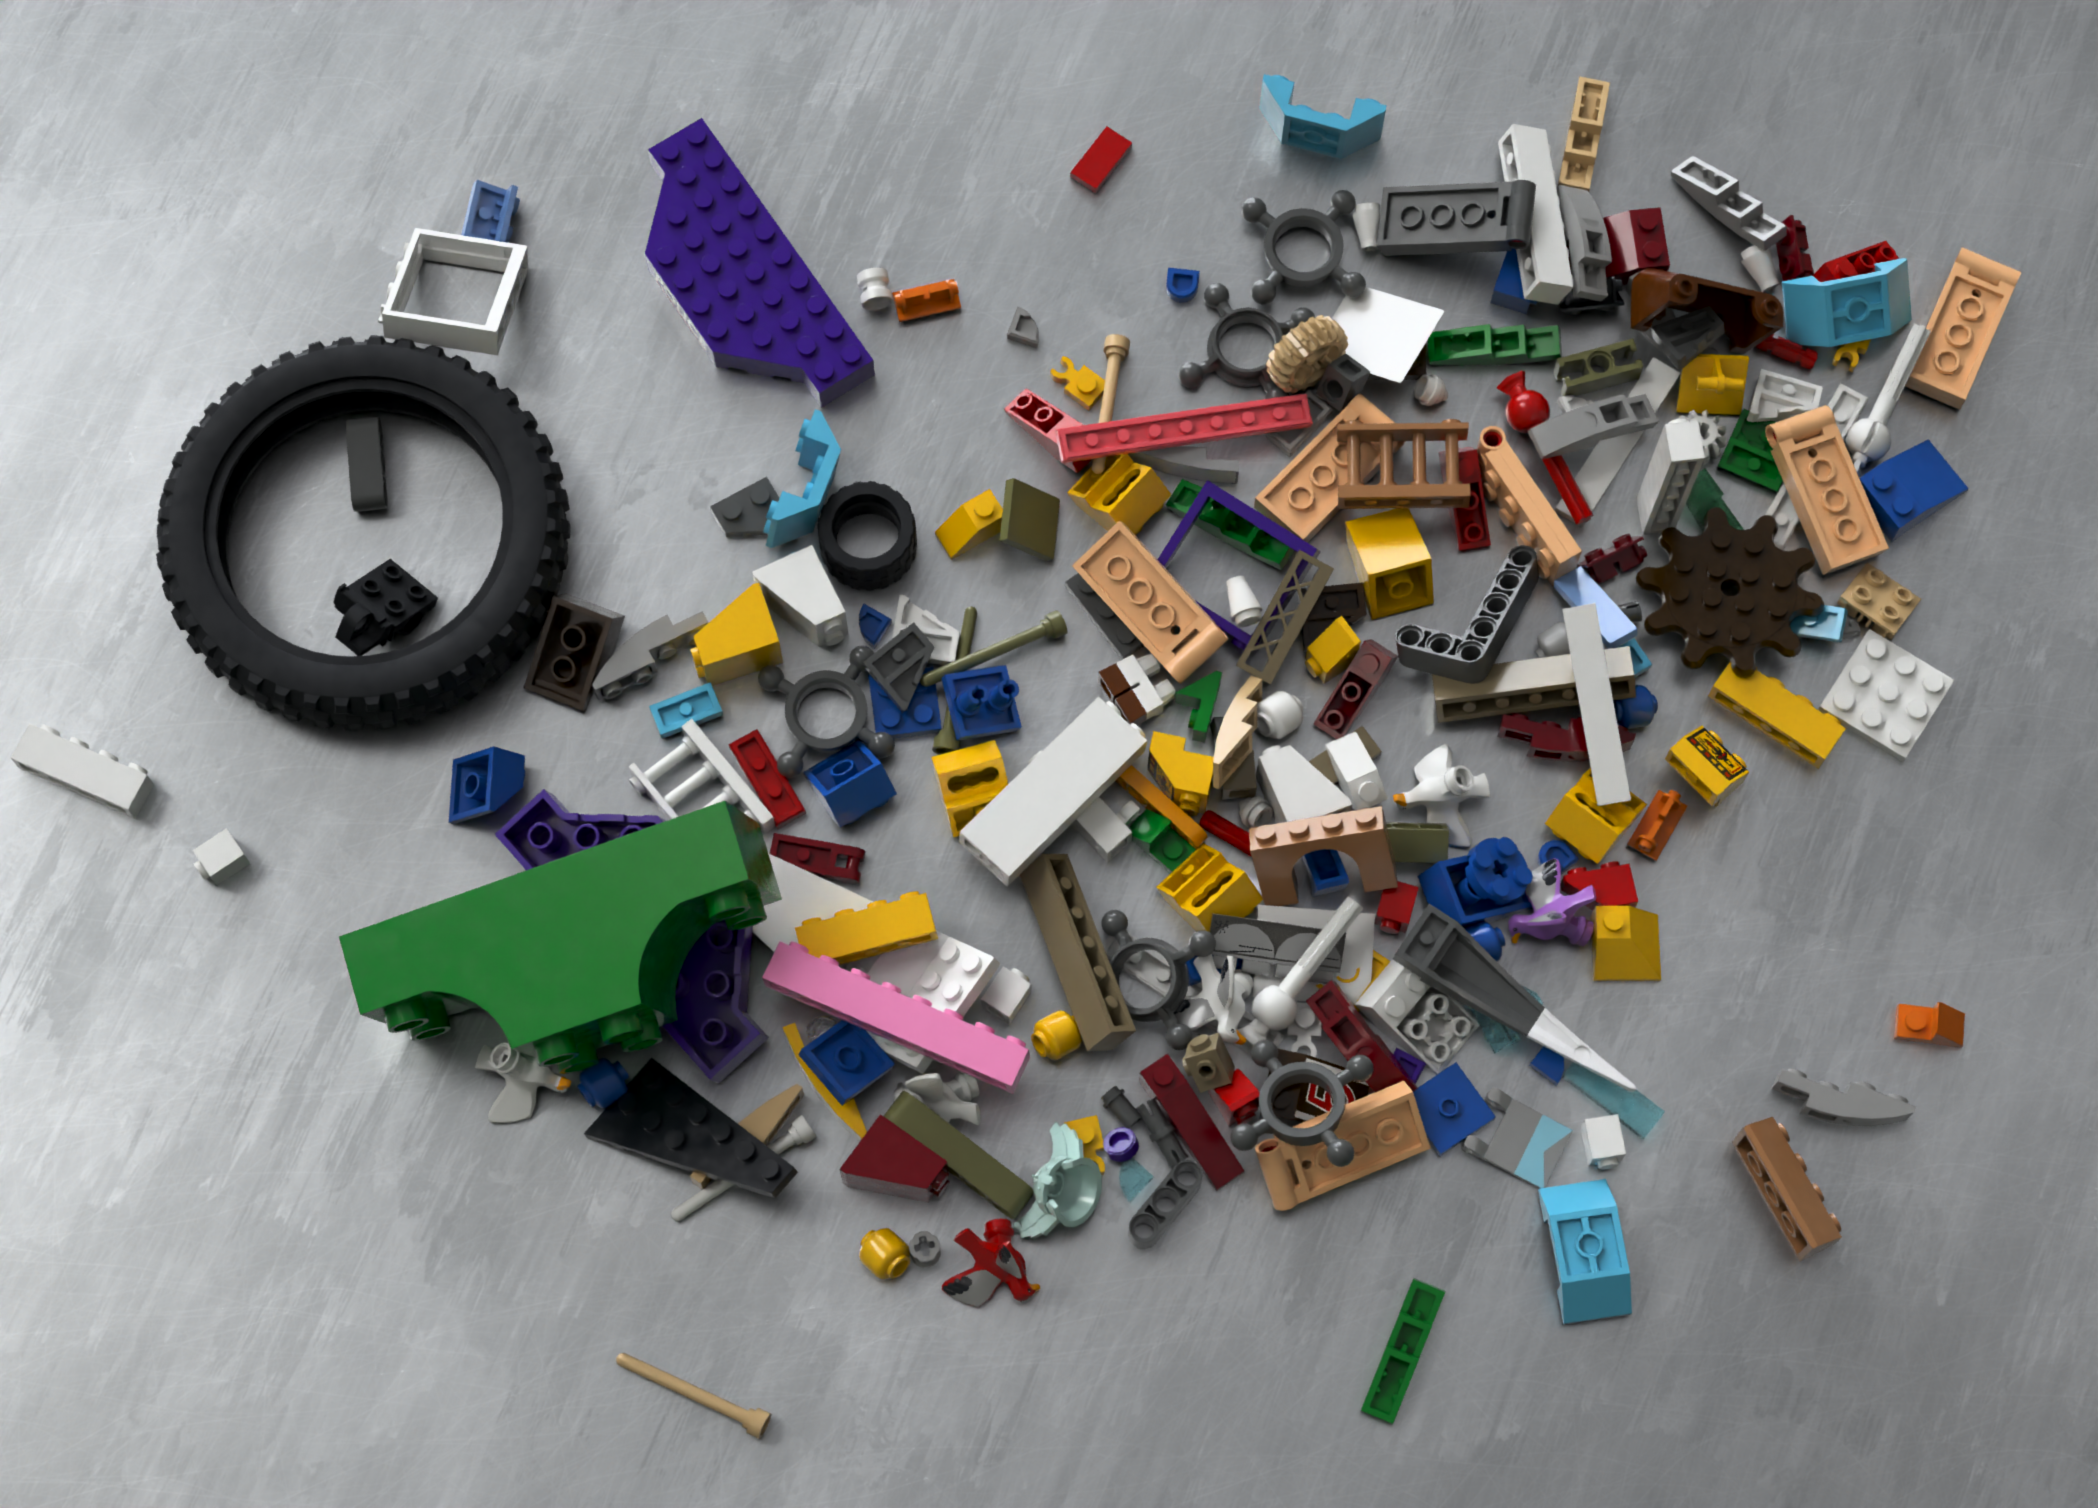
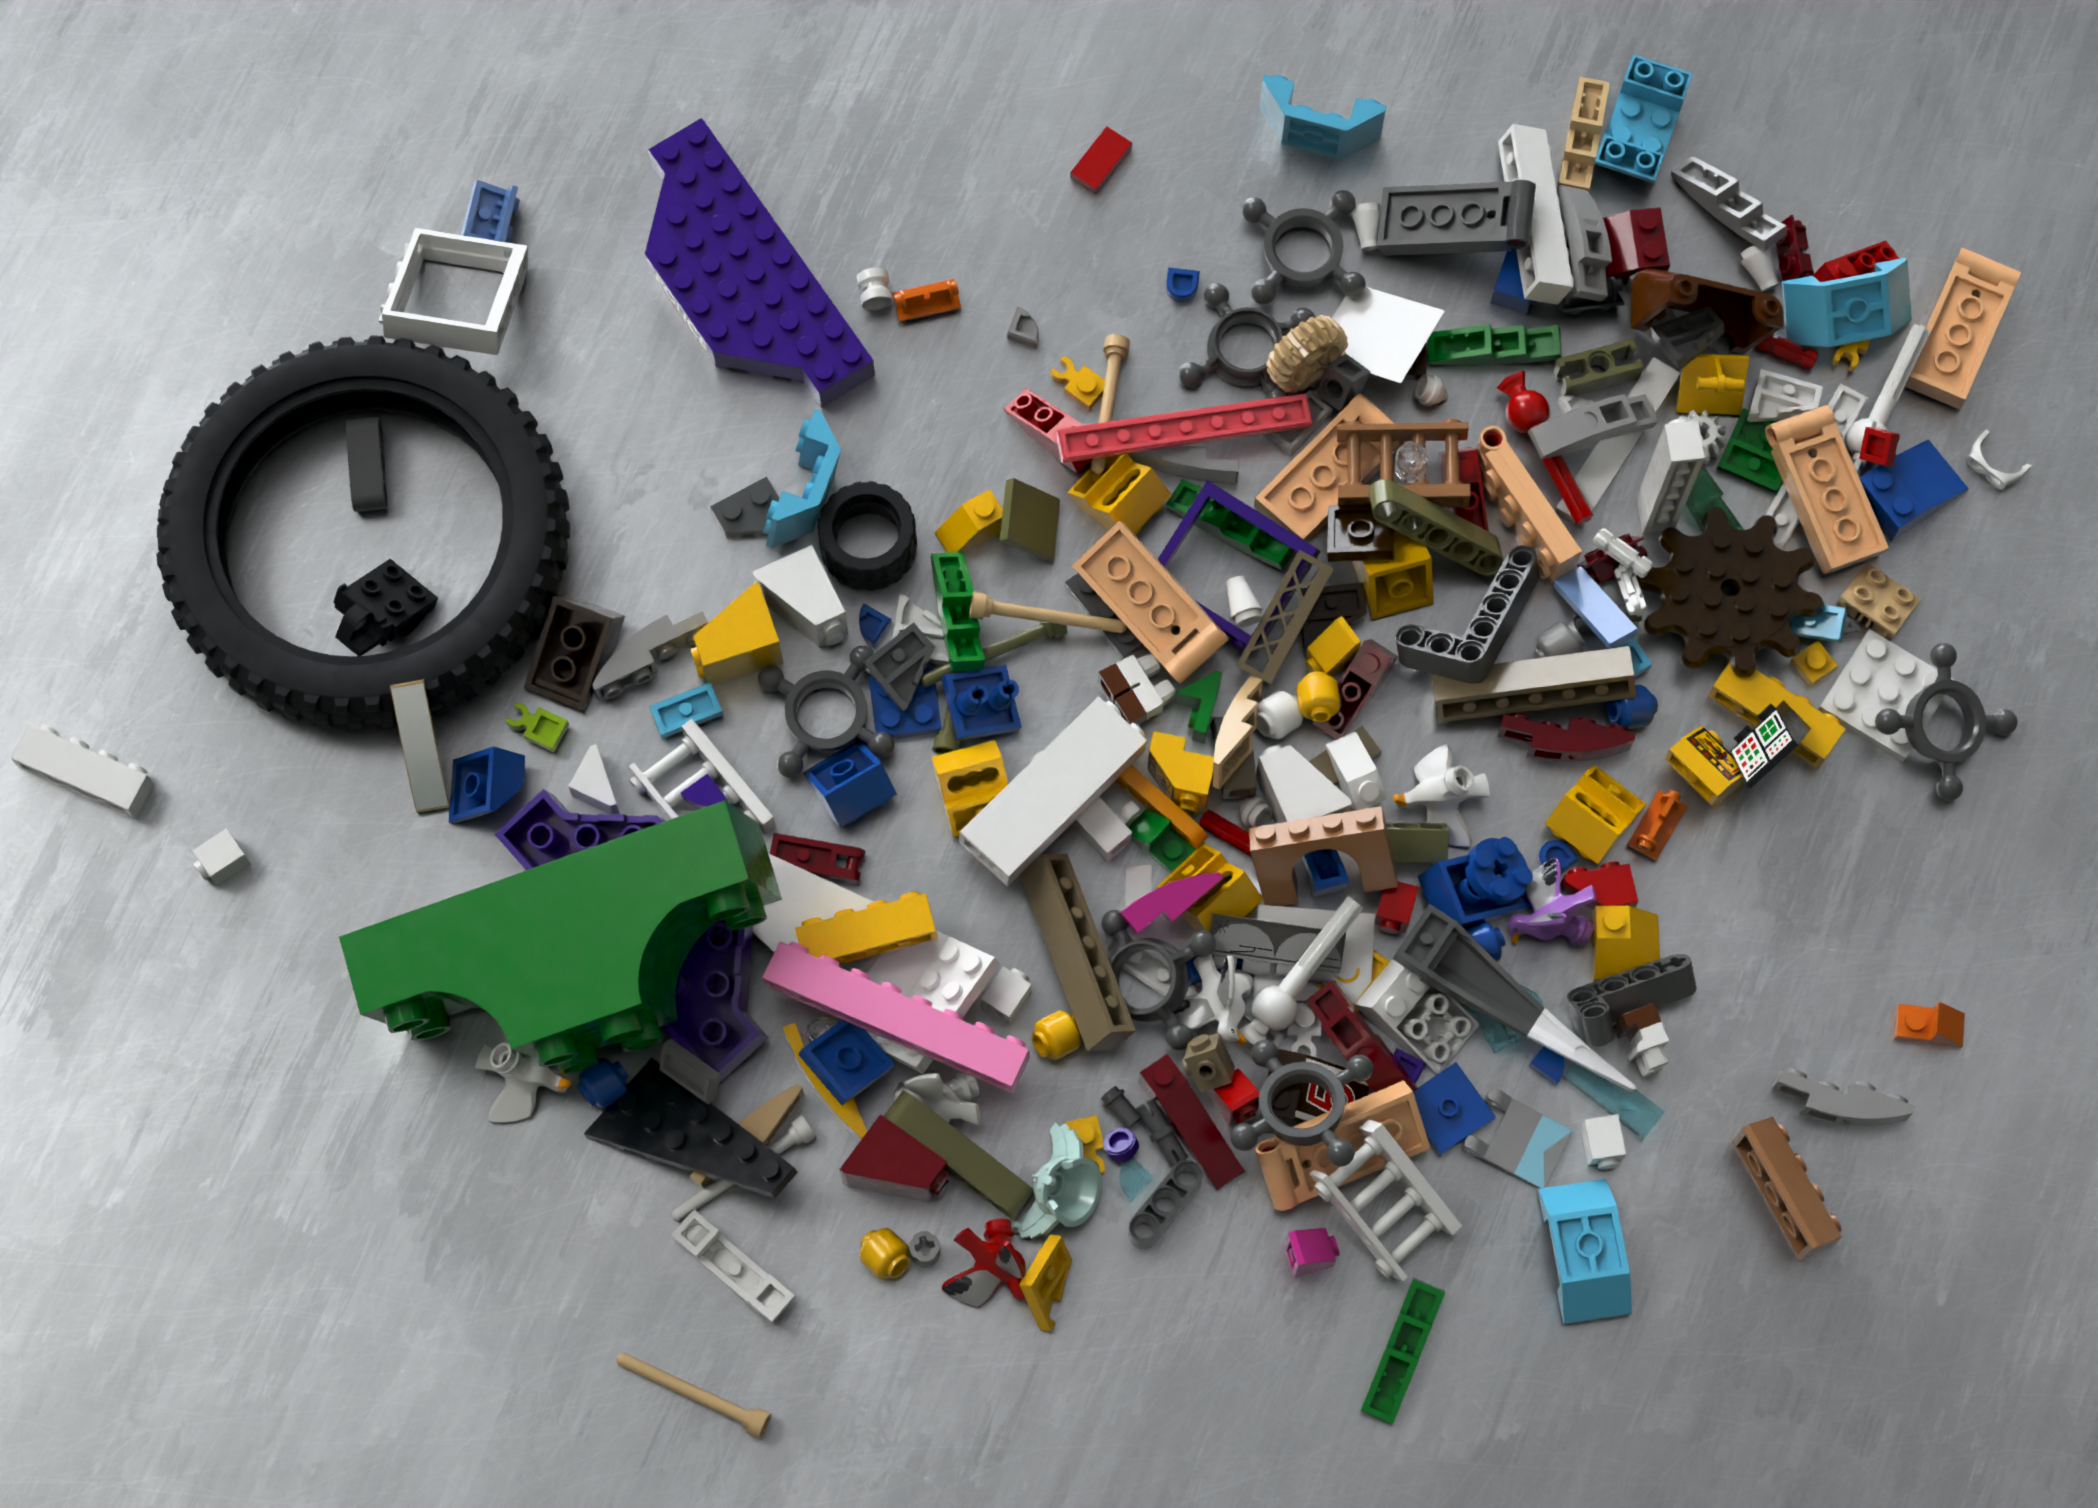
red tile [728,729,806,830] -> none
white tile [1562,603,1631,806] -> none
none -> white slope [390,679,449,813]
none -> lime plate [505,703,569,753]
none -> white slope [568,744,620,814]
none -> light grey tile [659,1039,720,1104]
none -> white slope [671,1209,796,1323]
none -> dark purple tile [681,774,728,807]
none -> green slope [931,552,985,672]
none -> tan piece [969,592,1127,633]
none -> yellow wing [1019,1234,1072,1332]
none -> dark pink slope [1118,872,1223,933]
none -> white sticker [1125,864,1152,925]
none -> dark pink slope [1284,1228,1339,1278]
none -> yellow head [1296,671,1341,723]
none -> white fence [1309,1119,1462,1281]
none -> dark brown plate [1327,504,1394,562]
none -> olive beam [1368,479,1504,576]
none -> clear wheel [1395,442,1428,484]
none -> dark grey beam [1567,954,1697,1046]
none -> white axle [1593,528,1653,578]
none -> medium azure slope [1594,54,1693,183]
none -> white hips [1613,1003,1669,1077]
none -> white axle [1614,563,1647,617]
none -> slope [1730,700,1811,788]
none -> yellow plate [1790,640,1838,687]
none -> red tile [1859,427,1900,466]
none -> dark grey piece [1875,643,2018,801]
none -> white cap [1966,429,2032,490]

